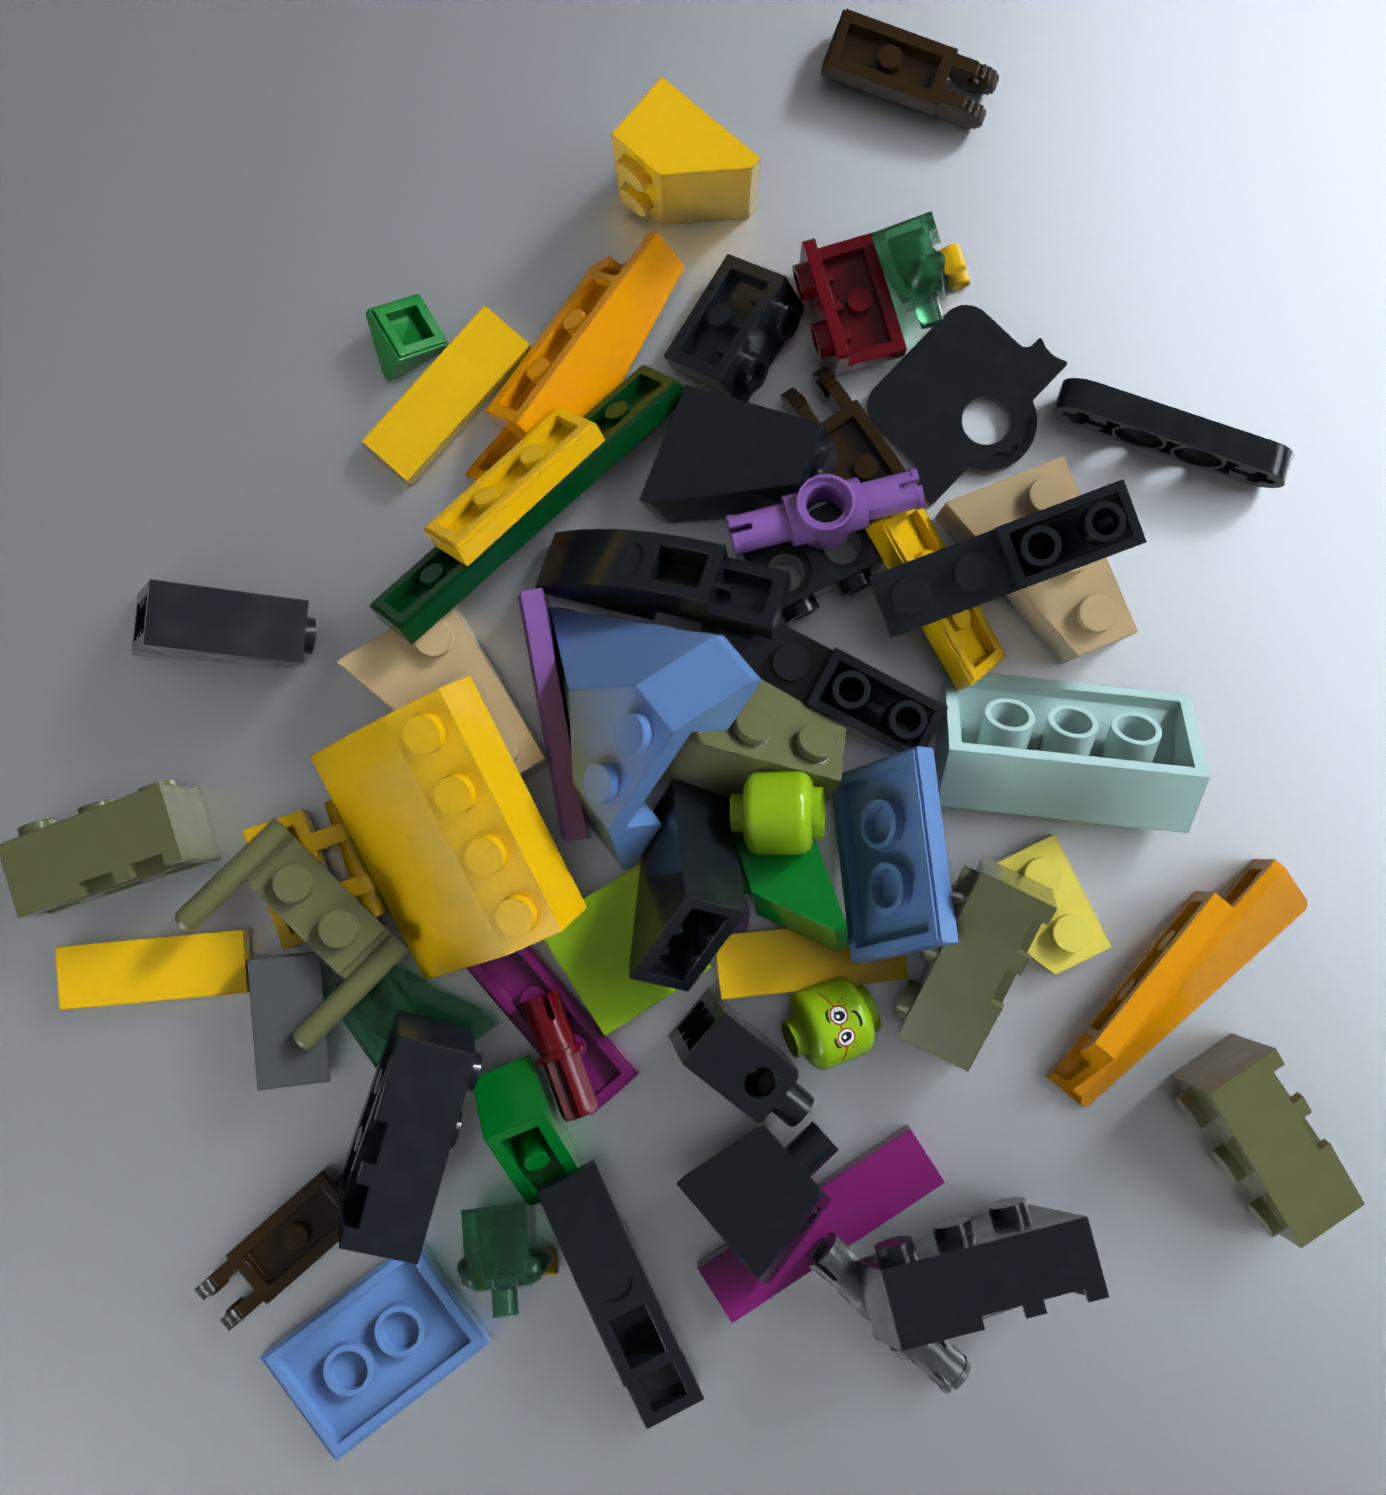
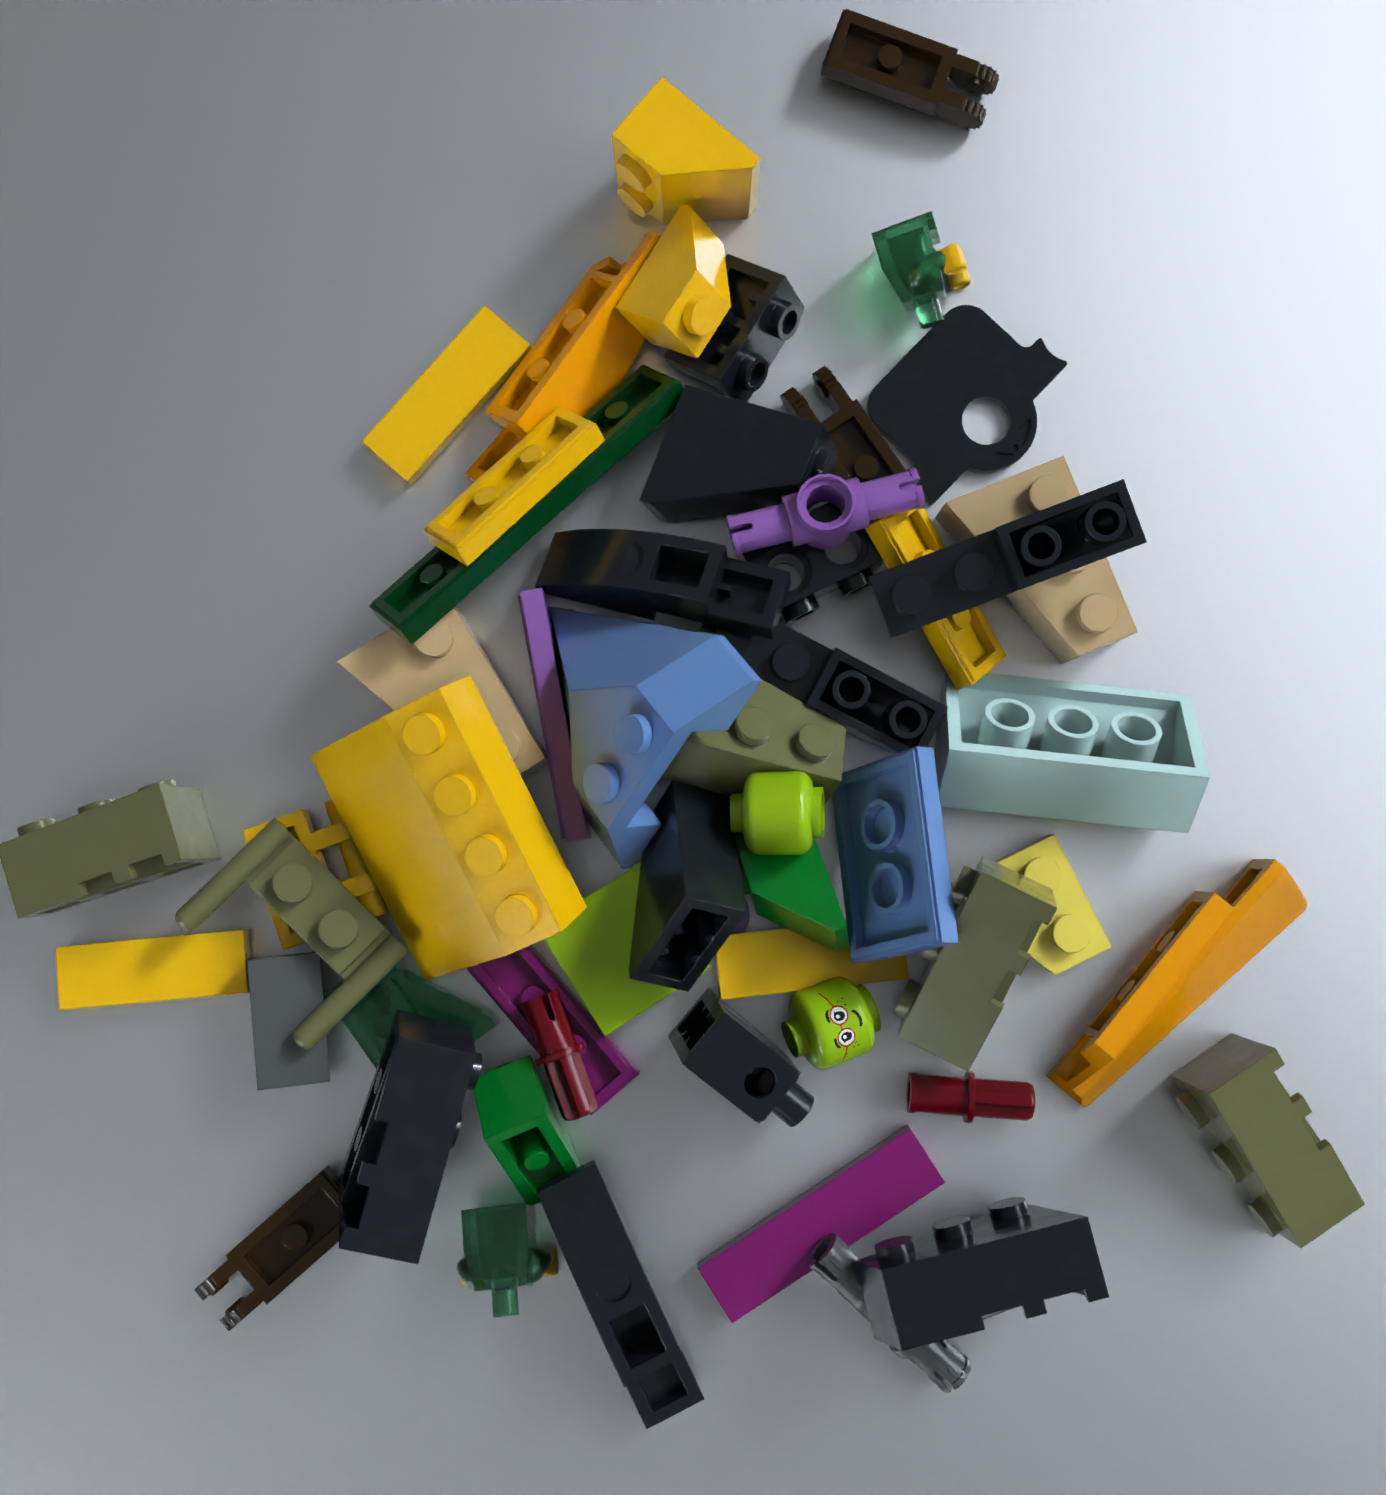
black slope [131,579,316,668] -> none
medium blue tile [260,1244,492,1461] -> none
green slope [365,294,449,381] -> none
black torso [676,1121,839,1284] -> none
dark red bracket [792,233,907,376] -> none
black beam [1053,378,1295,488] -> none
none -> yellow slope [615,204,731,359]
none -> dark red axle [906,1071,1036,1123]

